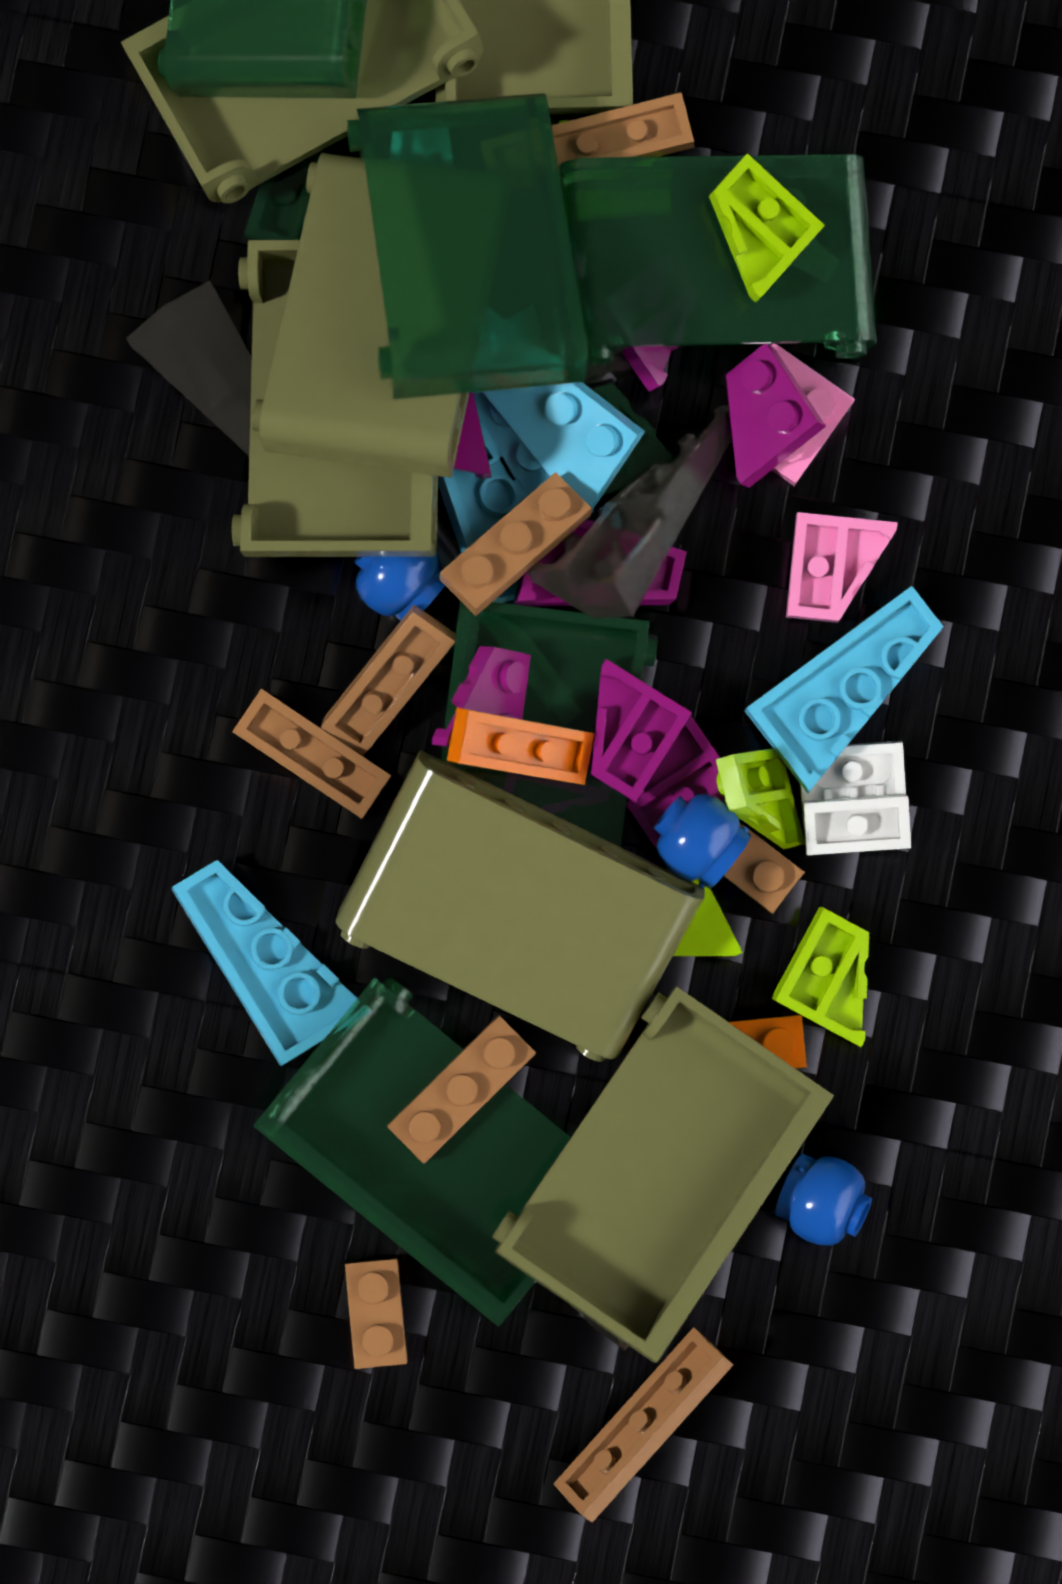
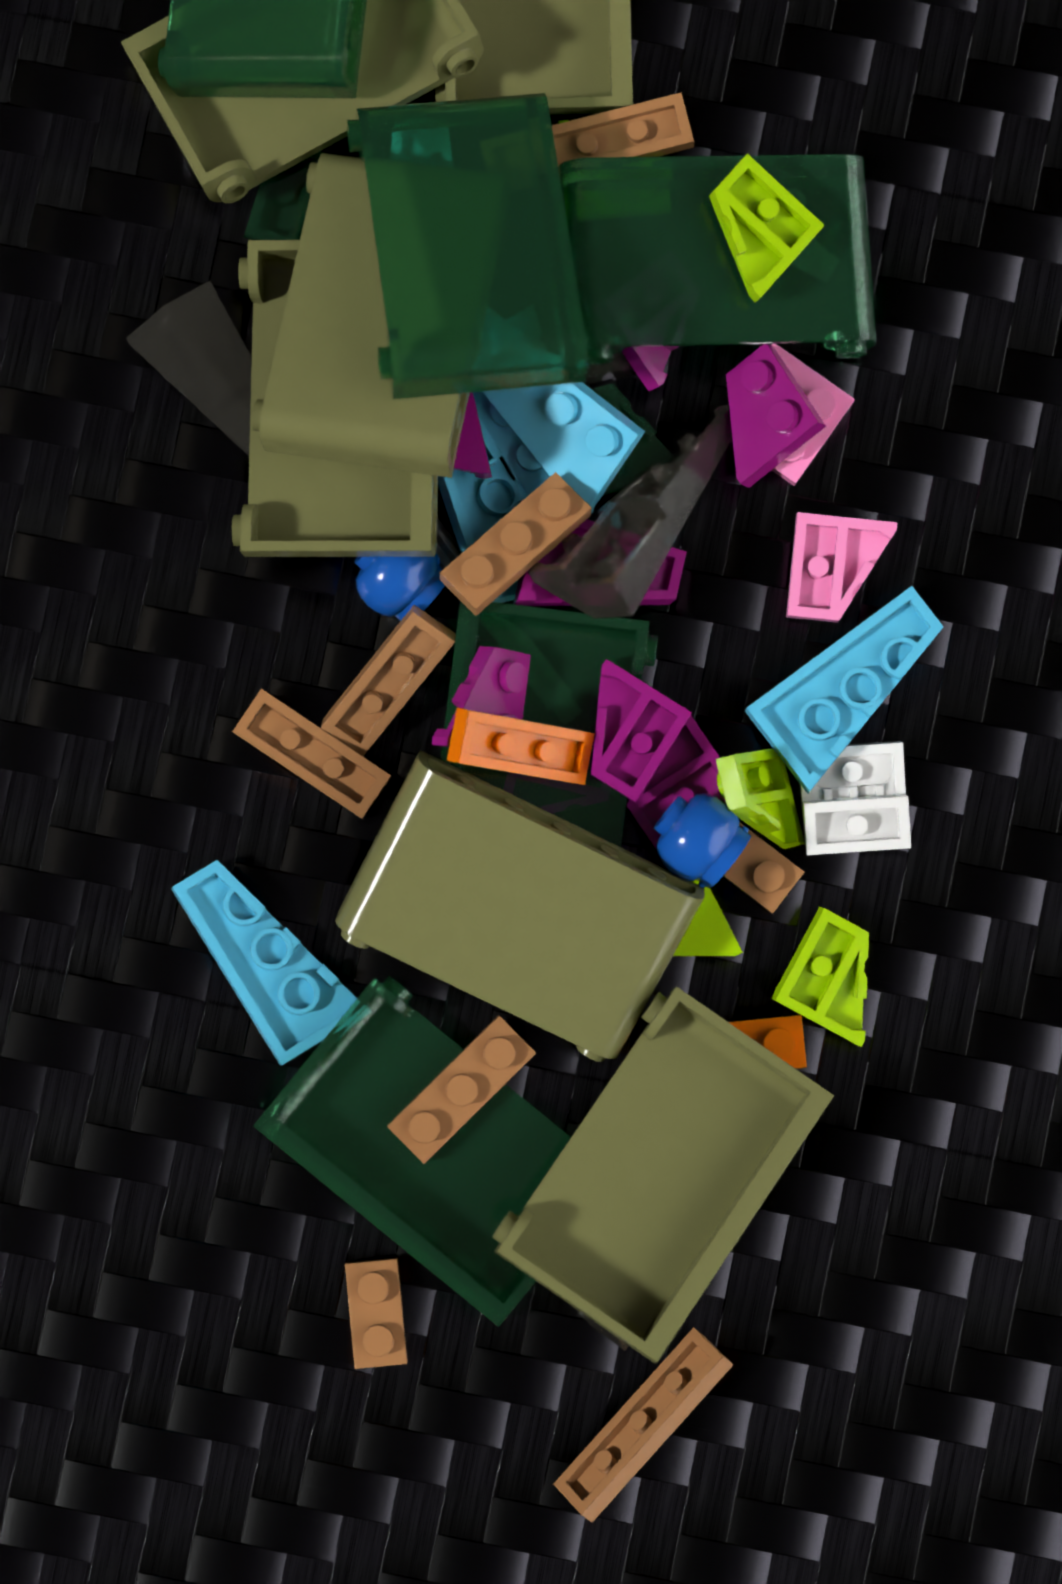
blue piece [775,1154,872,1245] -> none

